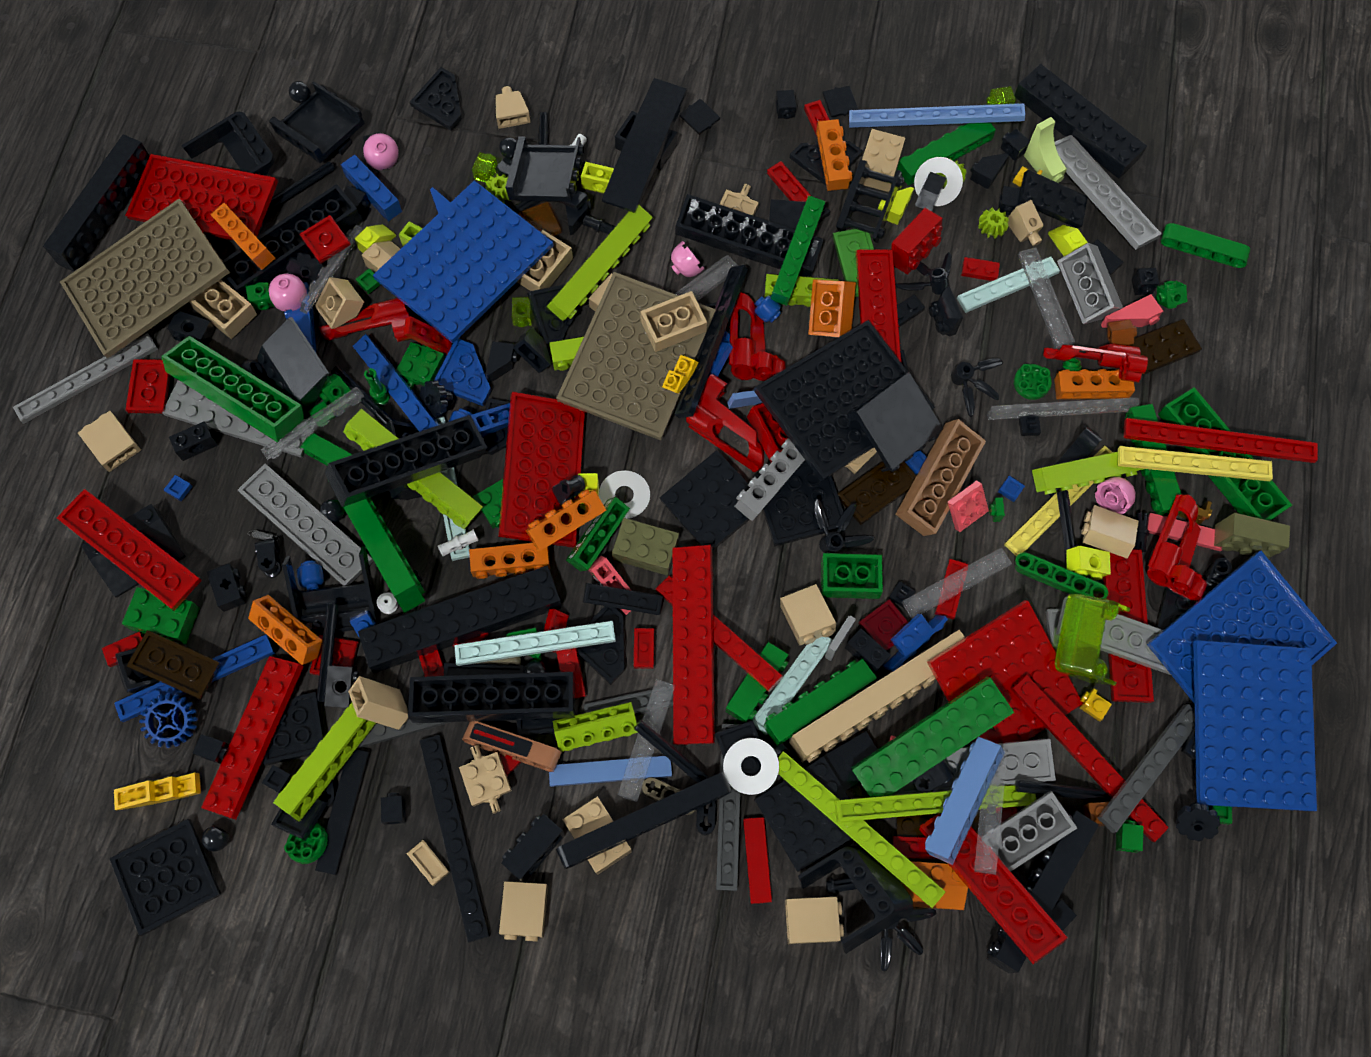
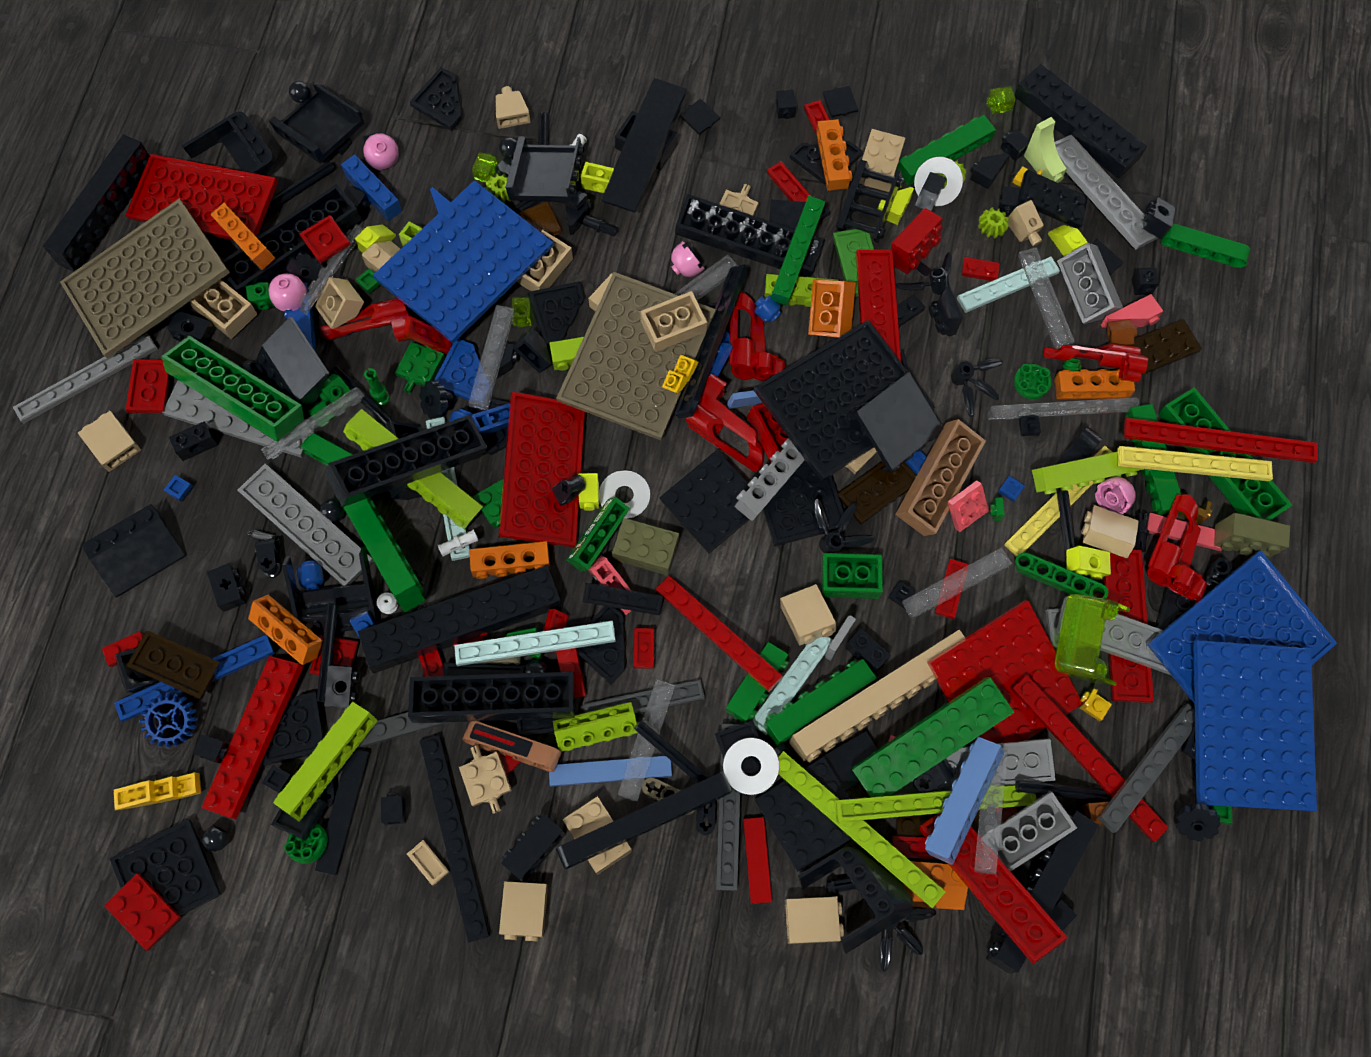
red plate [57,489,202,611] -> none
green brick [122,587,200,645] -> none
tan brick [348,676,408,730] -> none
blue plate [353,334,439,432] -> none
orange brick [525,489,607,551] -> none
lime brick [546,205,653,321] -> none
red plate [672,545,715,745] -> none
medium blue plate [849,104,1025,128] -> none
dark red plate [858,599,909,651] -> none
blue bracket [883,614,948,671] -> none
green brick [1116,820,1143,853] -> none
green brick [1156,281,1187,309] -> none
none -> red plate [104,874,181,951]
none -> clear plate [468,305,515,410]
none -> black brick [1143,197,1175,239]

